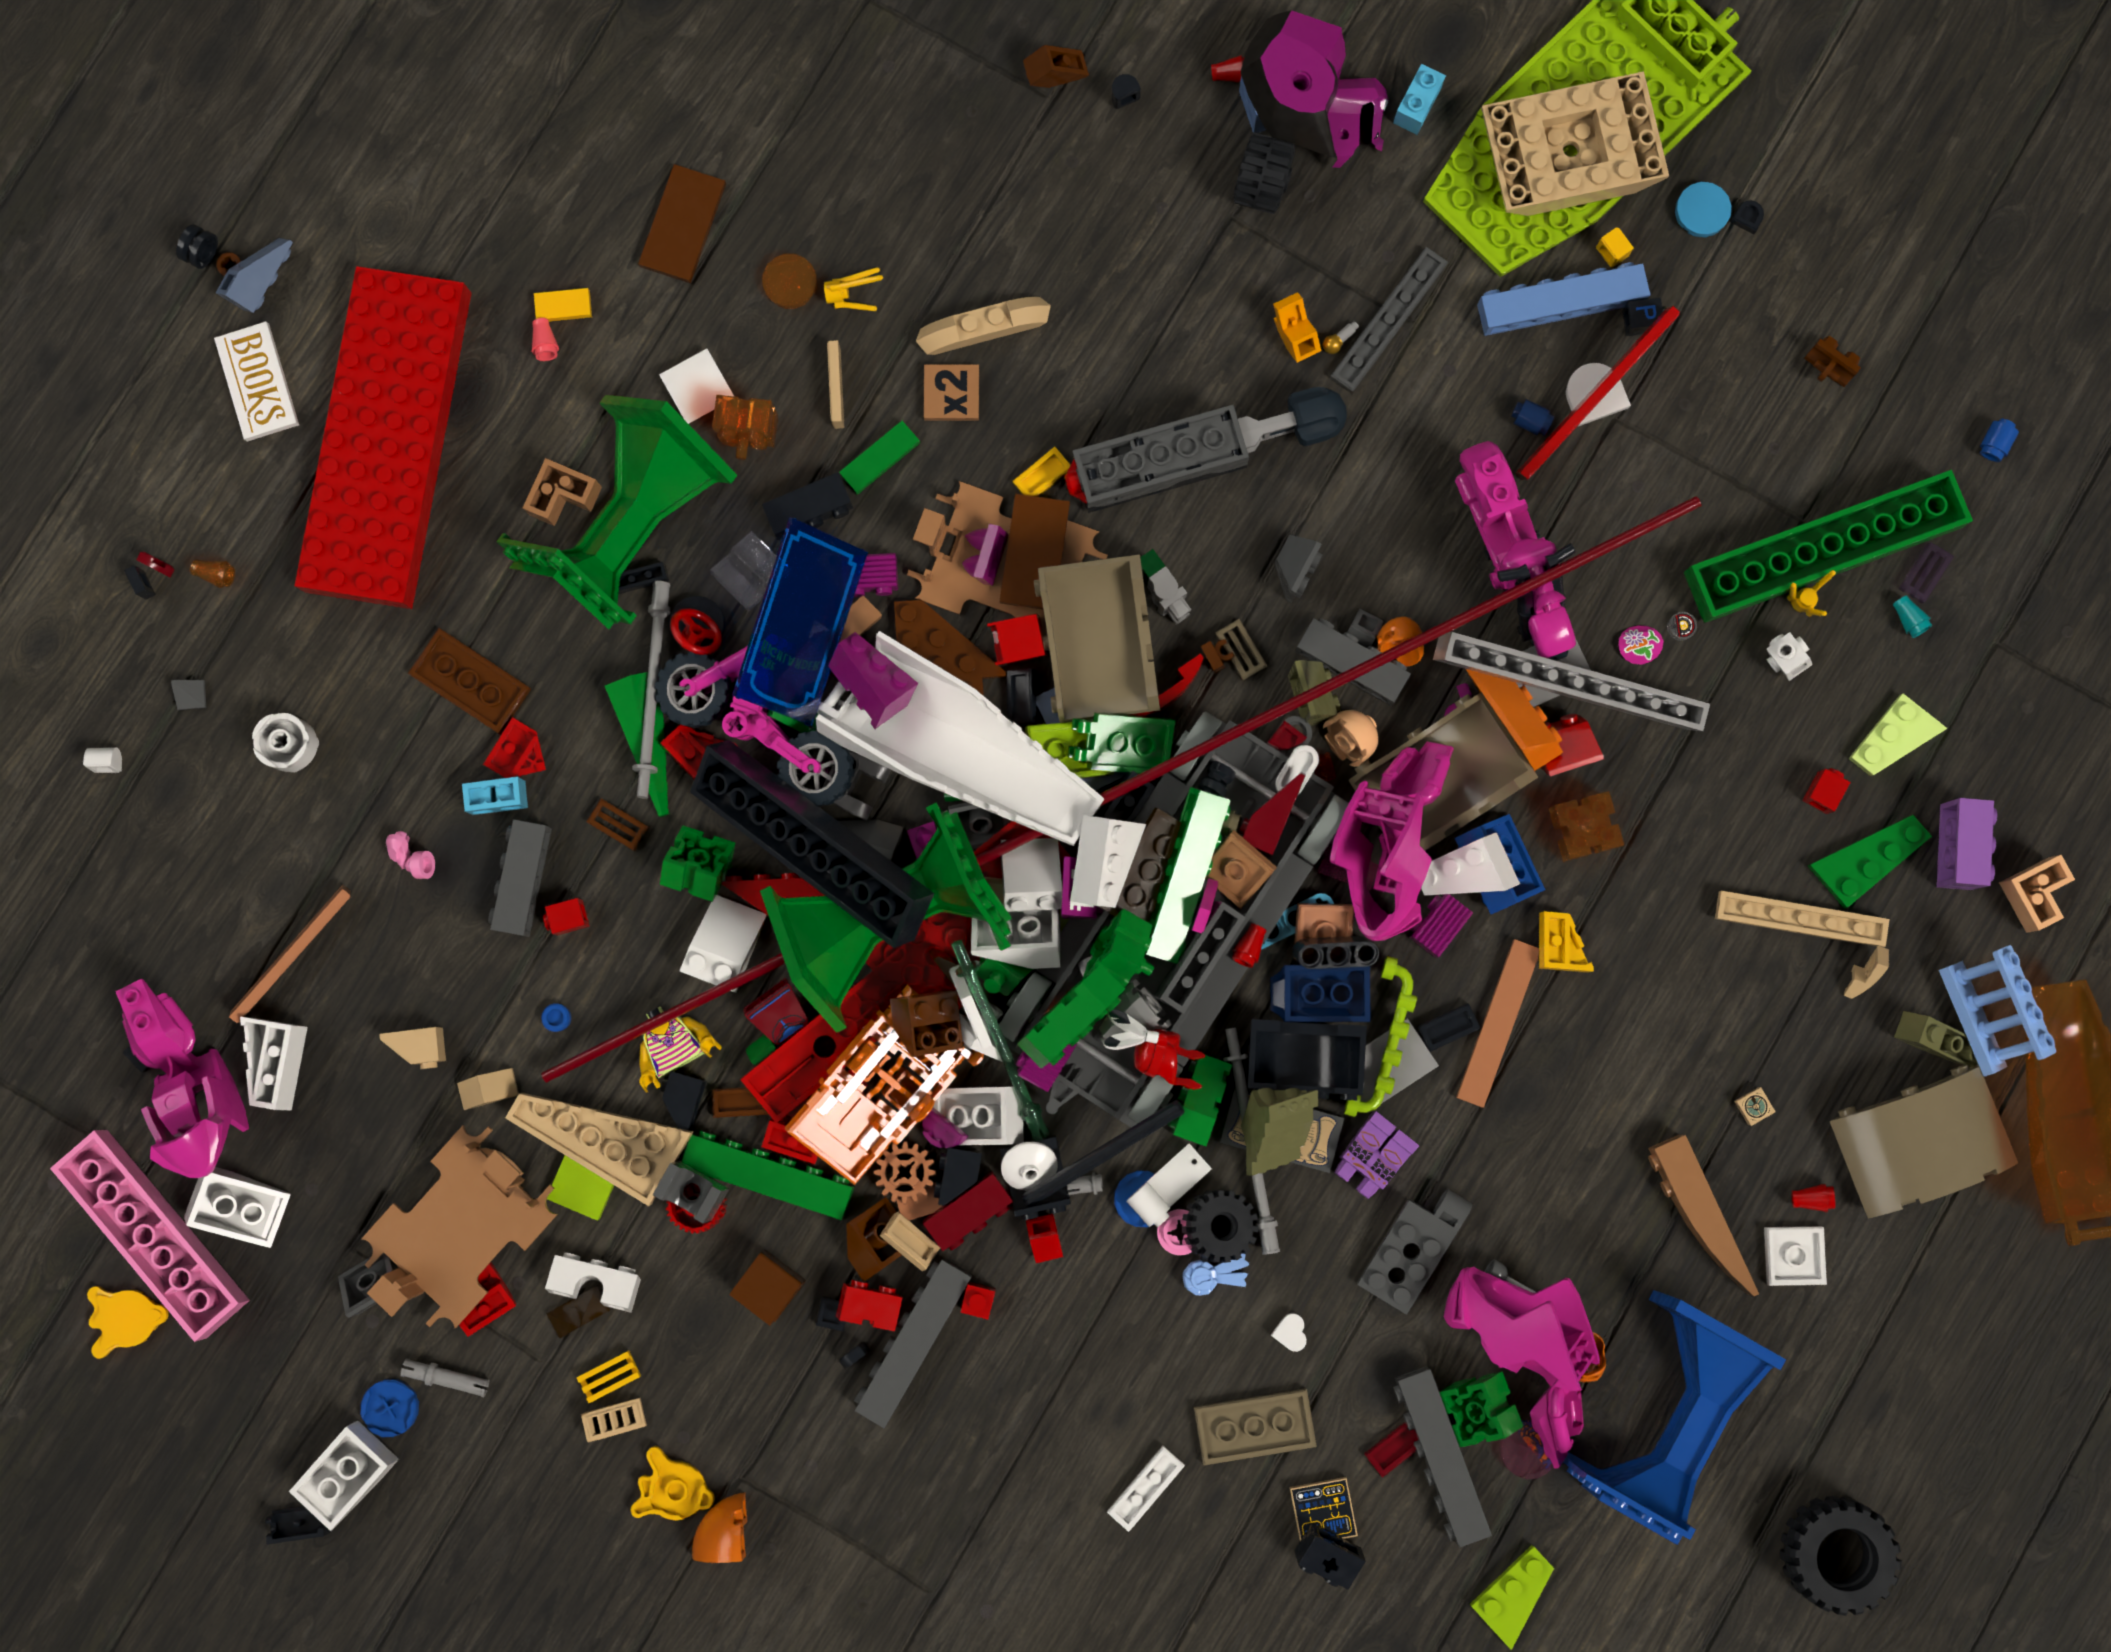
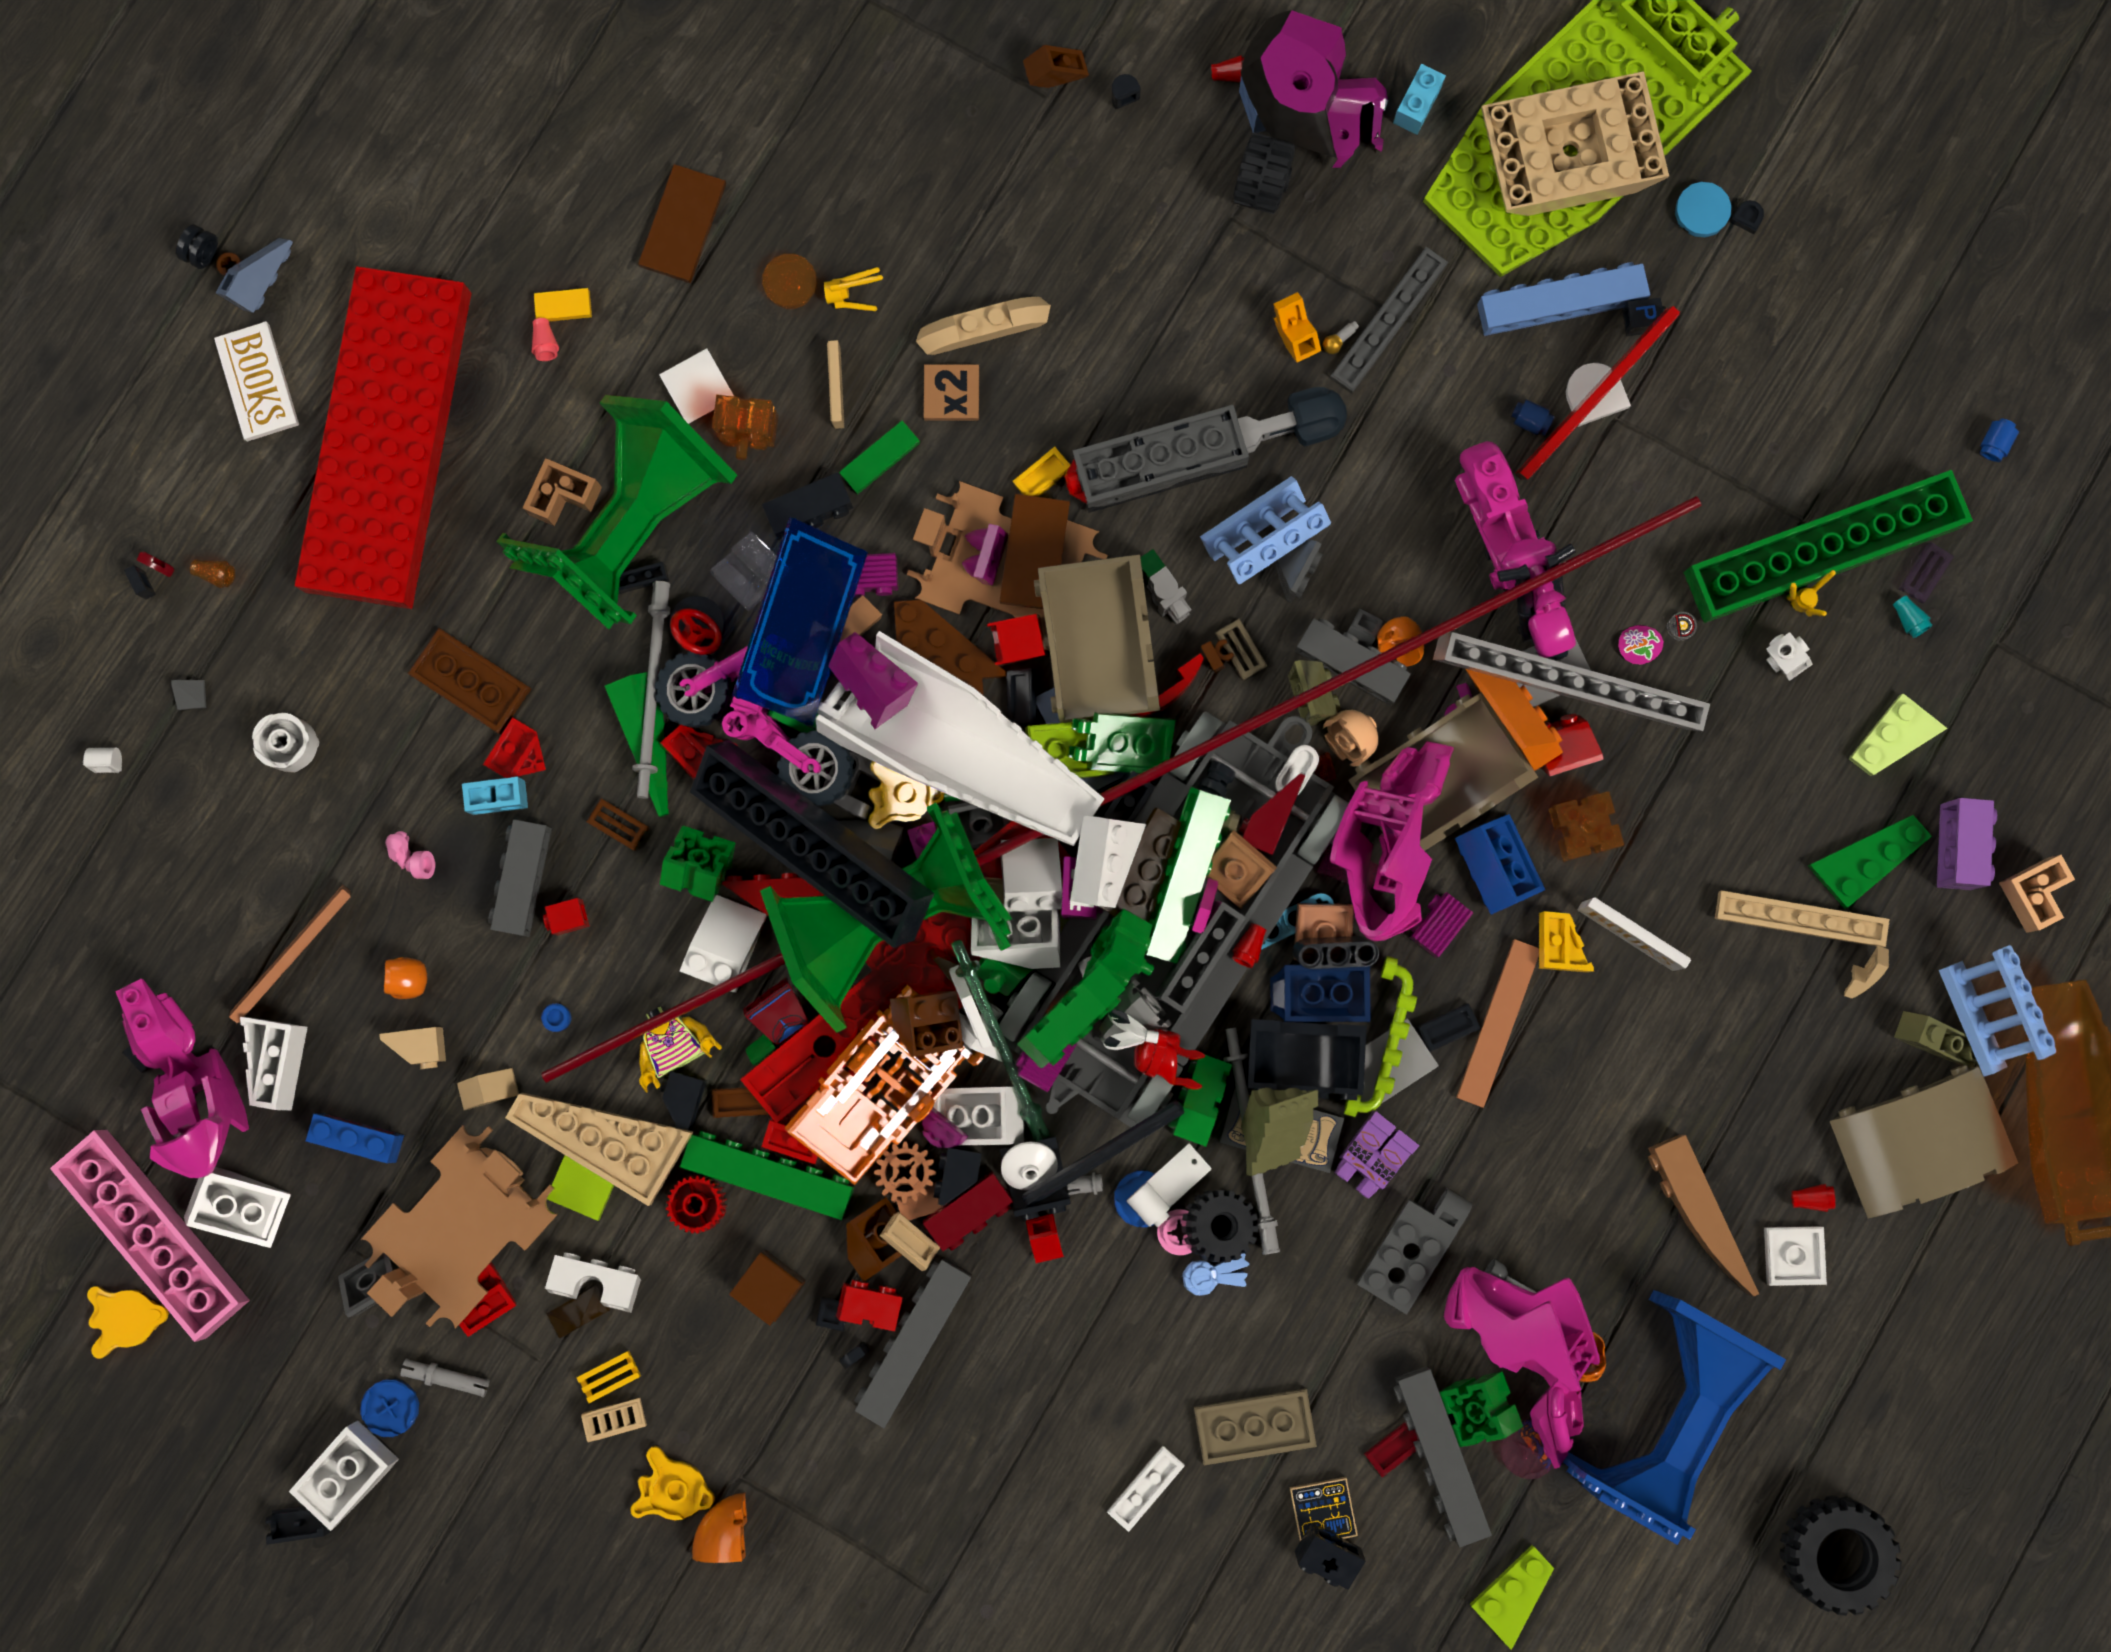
dark grey piece [653,1161,729,1223] -> none
red brick [960,1282,996,1320] -> none
dark red tile [1267,721,1307,750] -> none
white tile [1271,1313,1306,1352] -> none
white wedge [1421,832,1520,895] -> none
yellow slope [1596,227,1634,268] -> none
tile [1734,1087,1775,1126] -> none
red brick [1802,768,1851,814] -> none
reddish brown hips [1804,335,1861,387] -> none
none -> blue brick [306,1113,404,1163]
none -> orange helmet [384,957,427,999]
none -> yellow tile [868,761,944,829]
none -> light blue fence [1200,476,1331,584]
none -> white tile [1577,898,1691,971]

